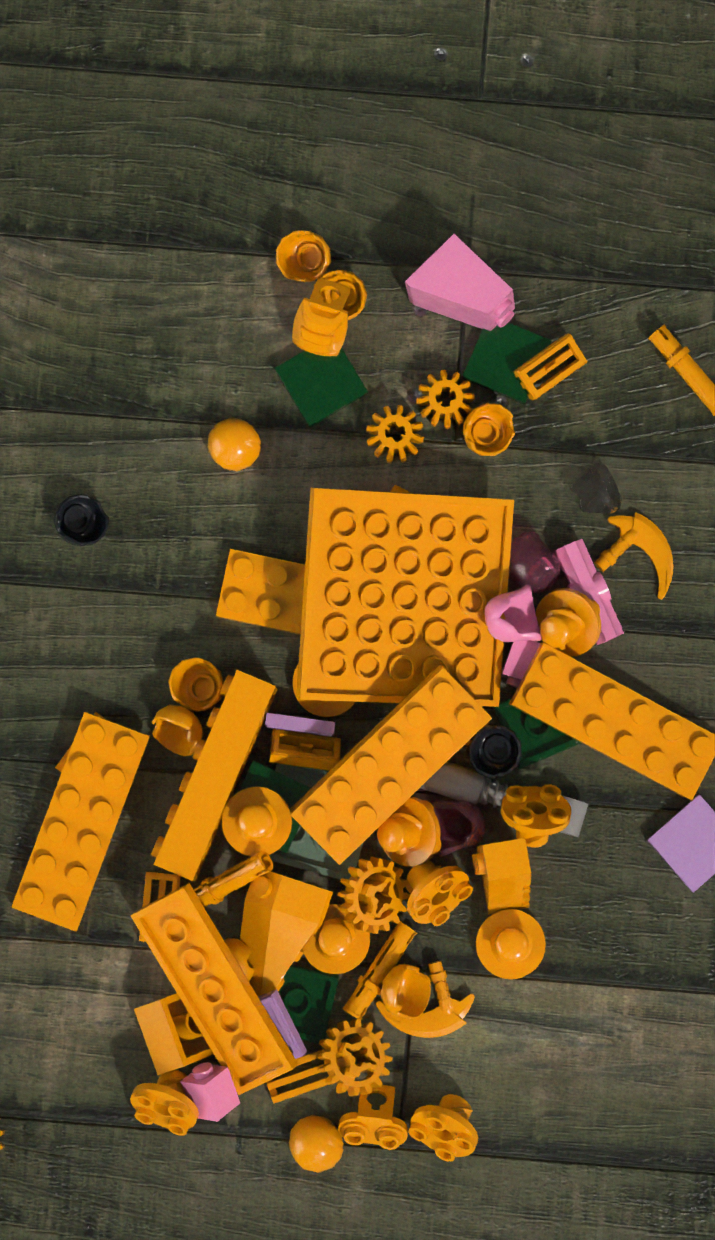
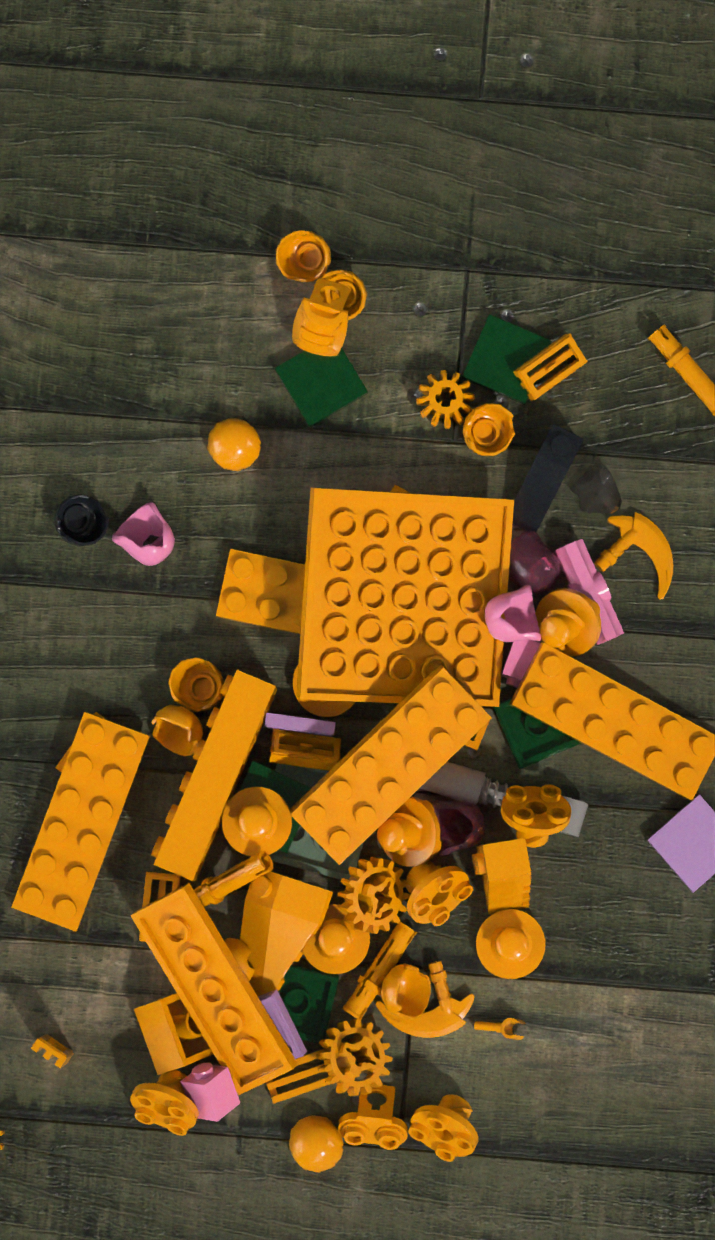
light orange gear [366,405,424,464] -> none
bright pink slope [405,234,515,331] -> none
black hair [469,724,522,779] -> none
none -> light orange tile [31,1034,74,1068]
none -> bright pink hair [112,502,175,566]
none -> light orange hand [474,1018,525,1040]
none -> black slope [513,424,584,535]

